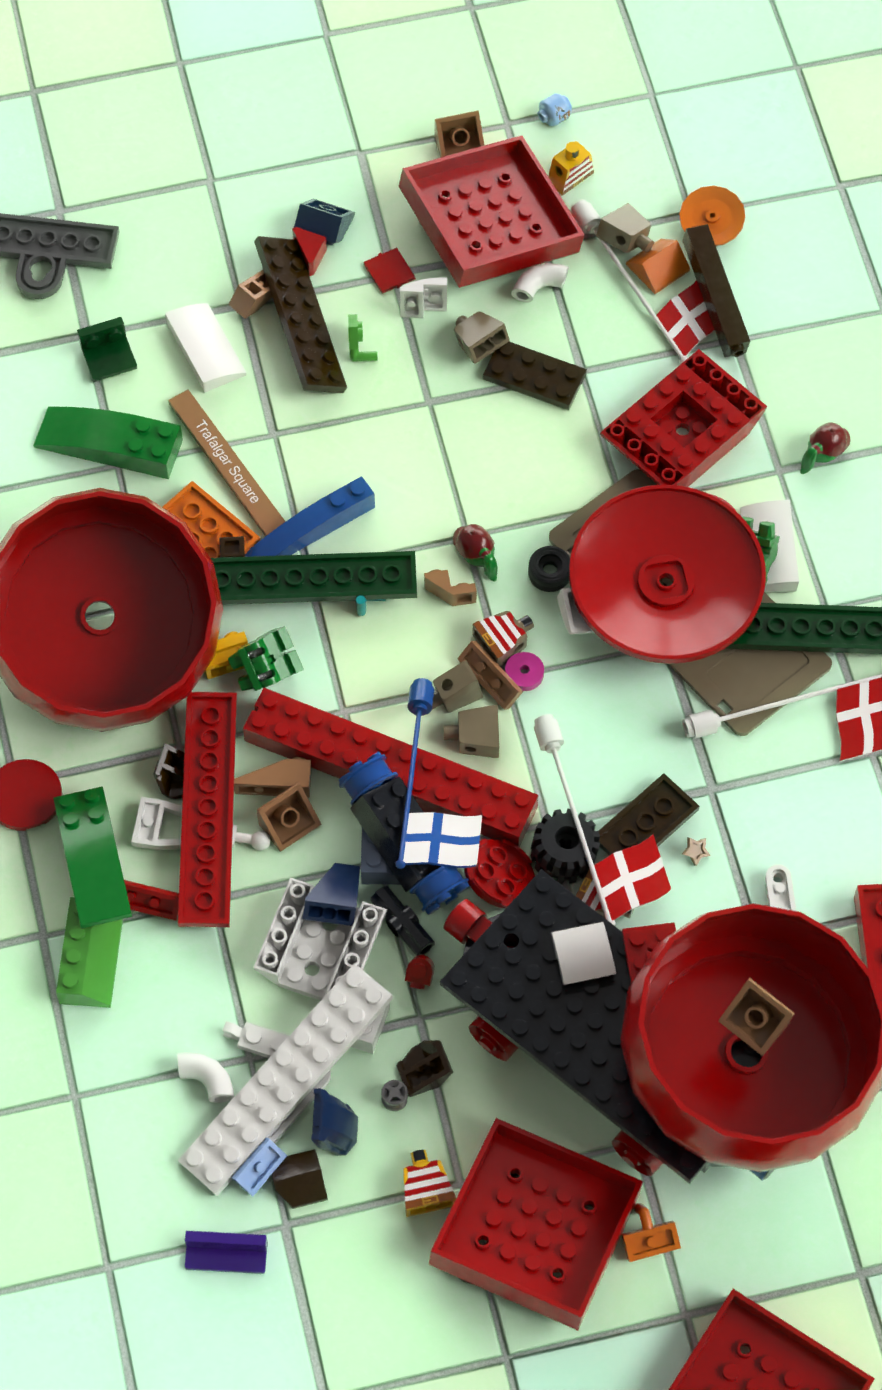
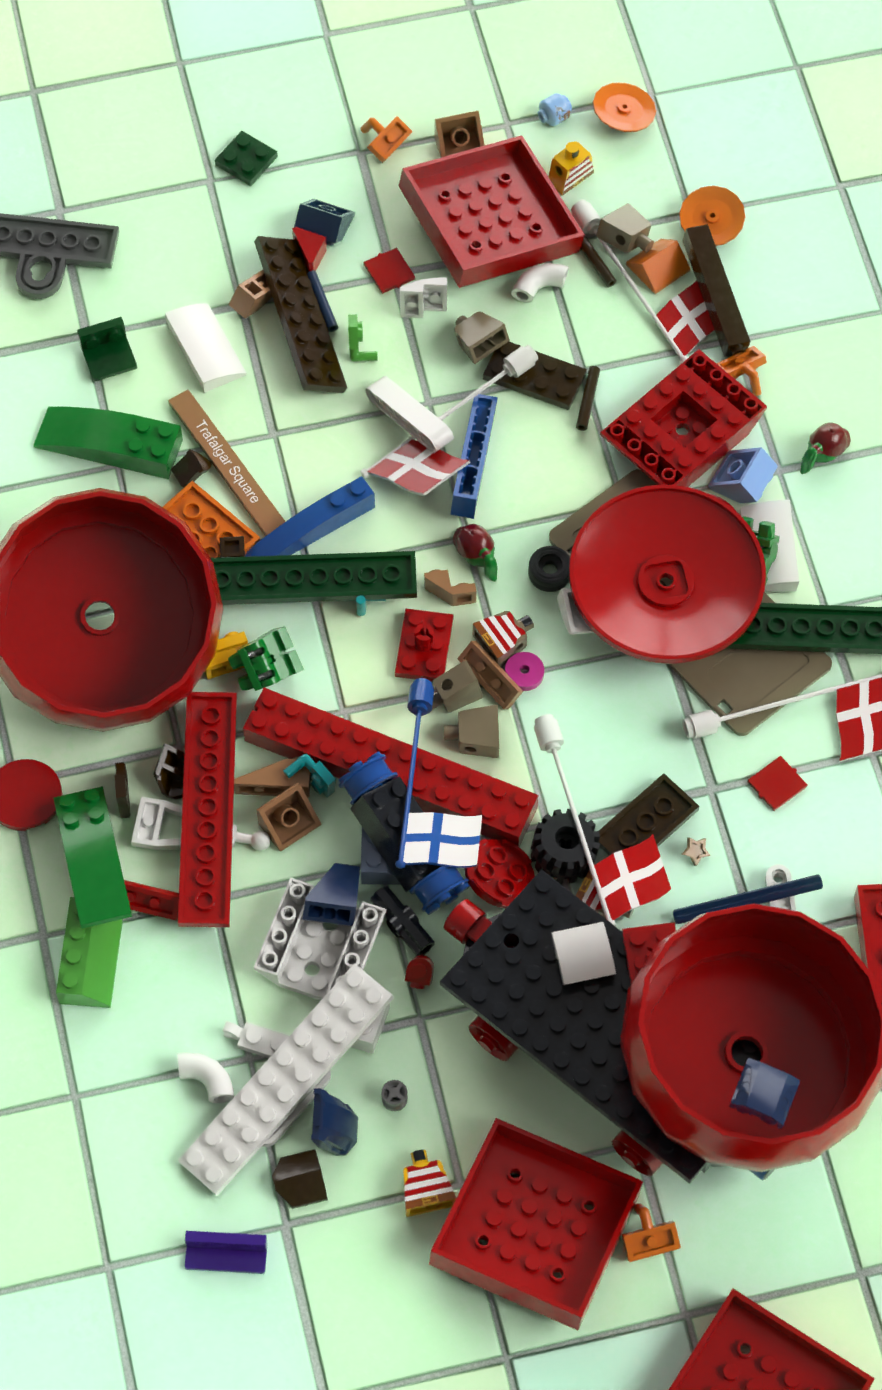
light blue plate [232,1138,287,1196] -> none
dark brown slope [396,1040,453,1097] -> none
medium nougat slope [718,979,795,1056] -> none
none -> dark brown tile [114,762,131,819]
none -> dark brown tile [171,449,212,487]
none -> dark green plate [215,130,278,186]
none -> teal plate [283,754,336,798]
none -> dark blue piece [307,271,338,332]
none -> flag [360,344,539,496]
none -> orange plate [361,116,413,163]
none -> white beam [365,376,454,453]
none -> red plate [395,608,454,682]
none -> blue slope [450,394,498,519]
none -> dark brown piece [576,366,600,431]
none -> dark brown piece [580,235,617,287]
none -> orange piece [593,83,656,132]
none -> dark blue axle [673,874,823,924]
none -> light blue slope [708,447,778,504]
none -> orange plate [717,346,767,396]
none -> dark blue slope [729,1058,800,1129]
none -> red piece [747,756,808,811]

